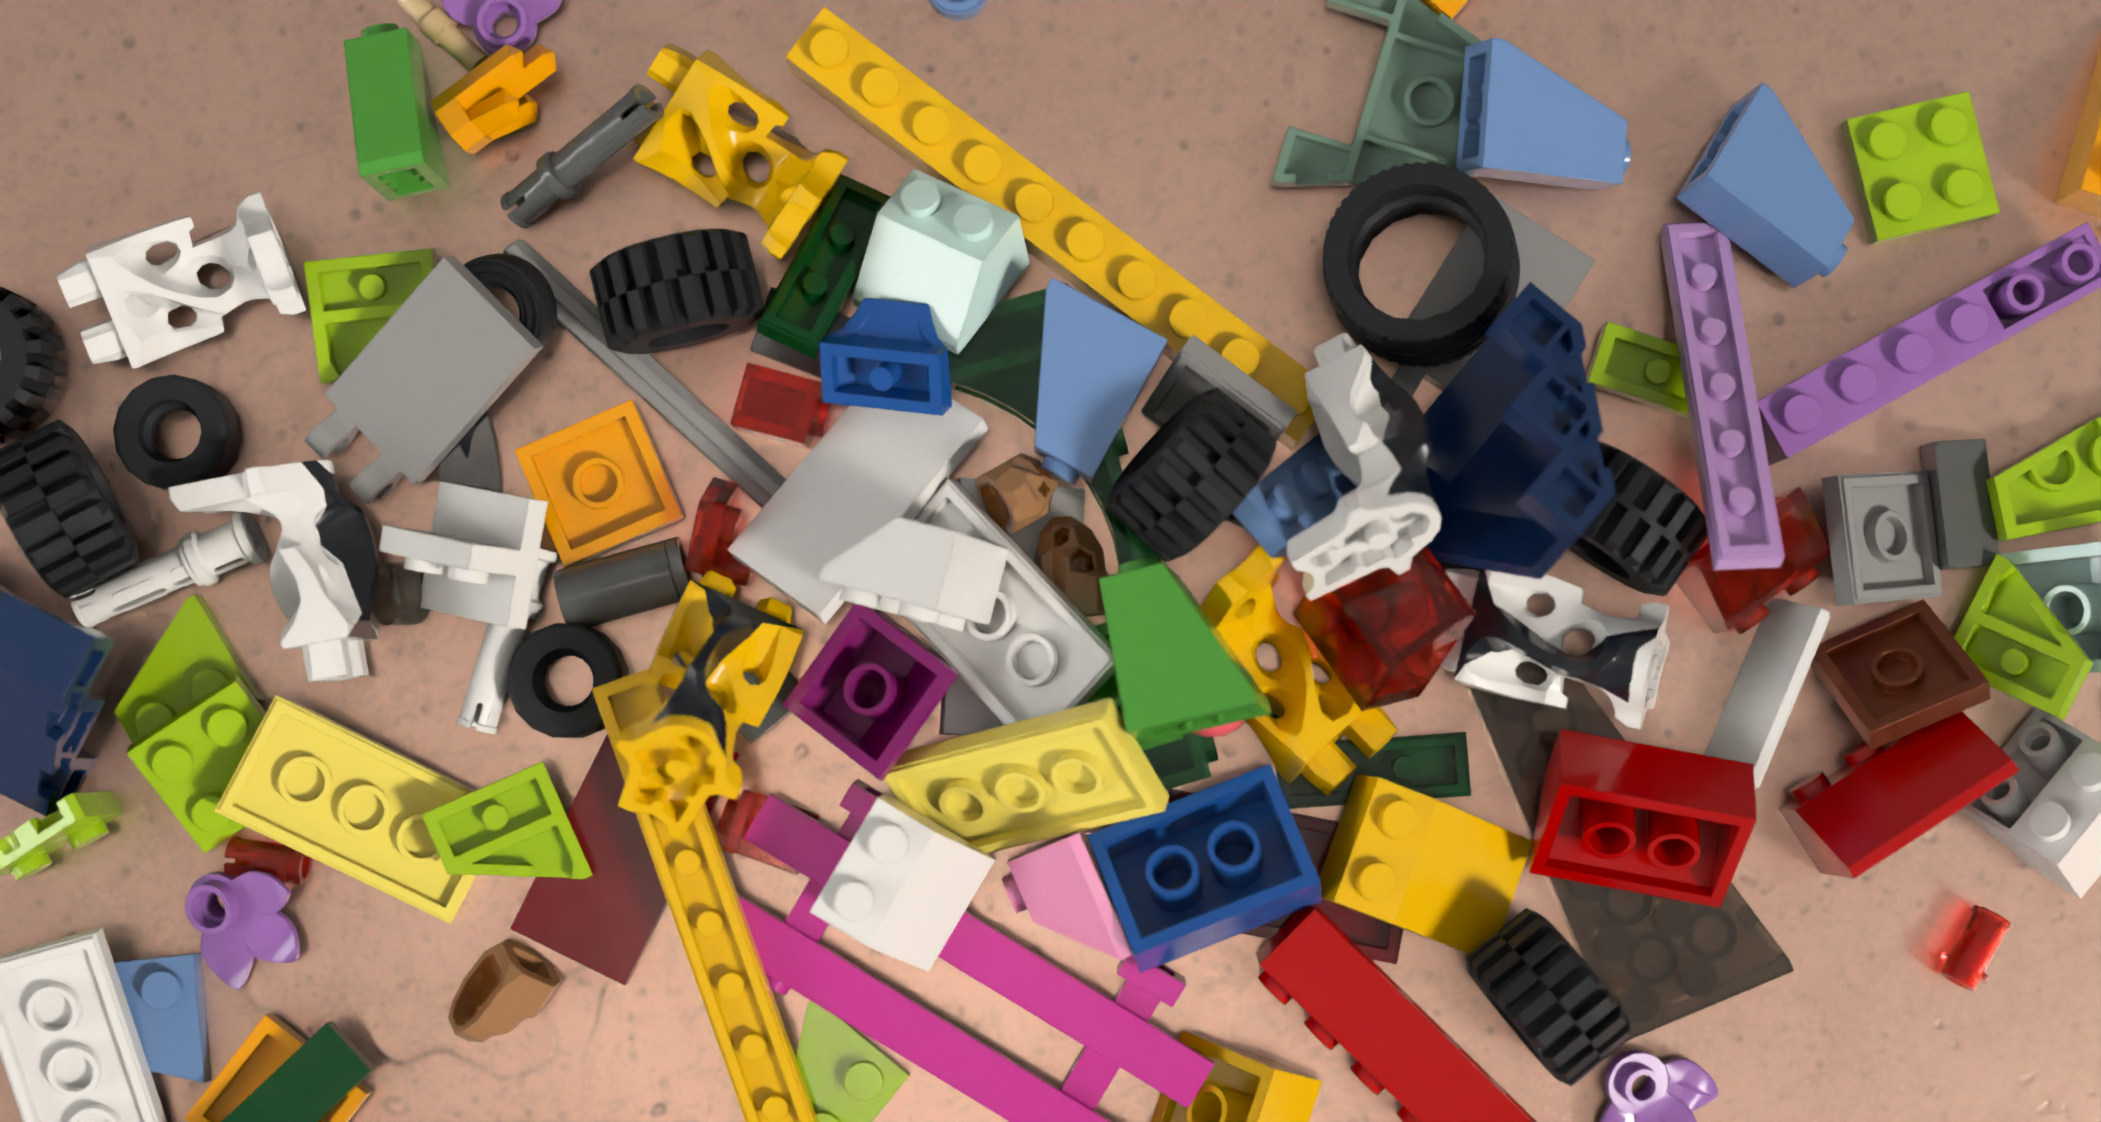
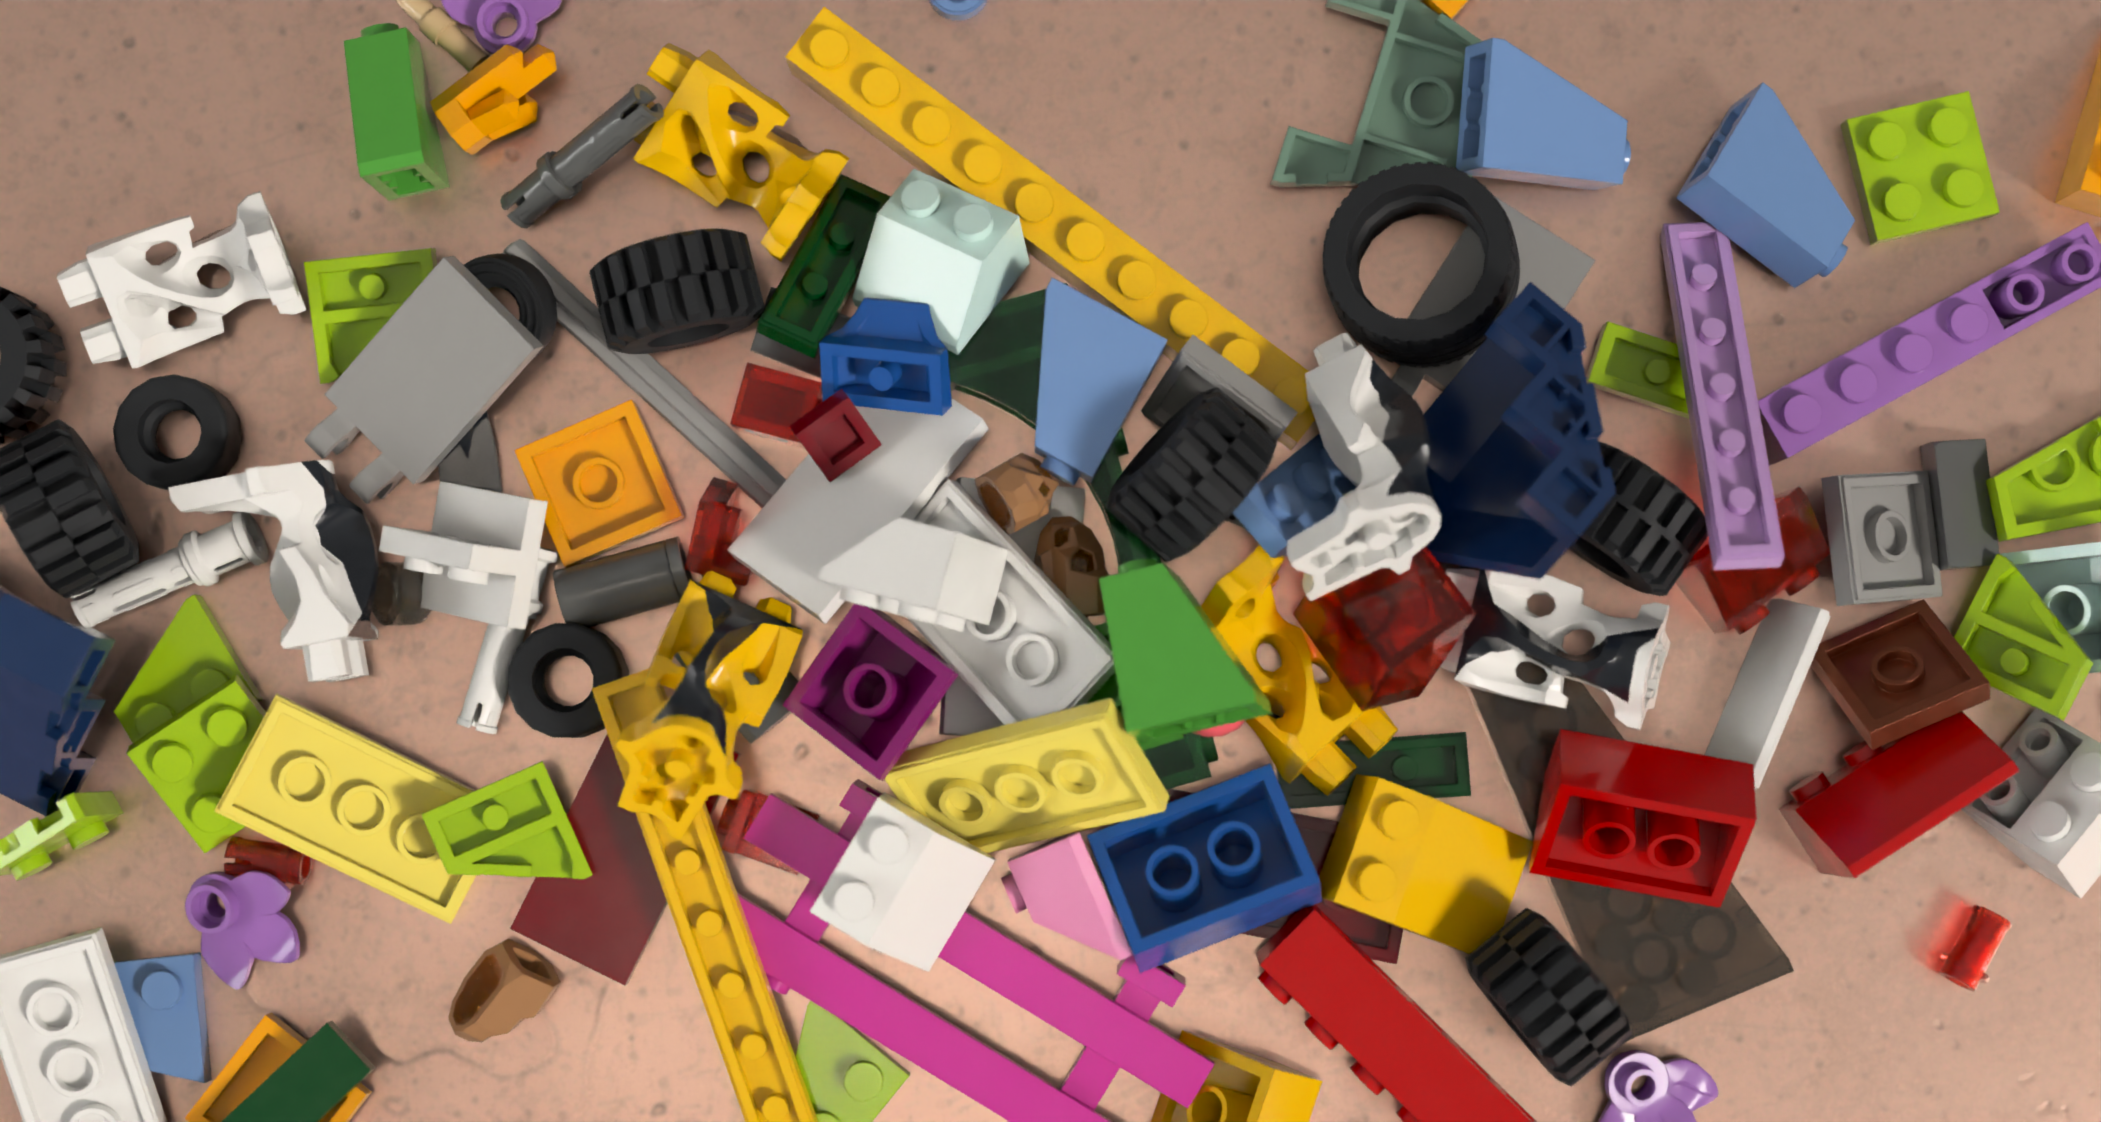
none -> dark red plate [789,388,882,482]

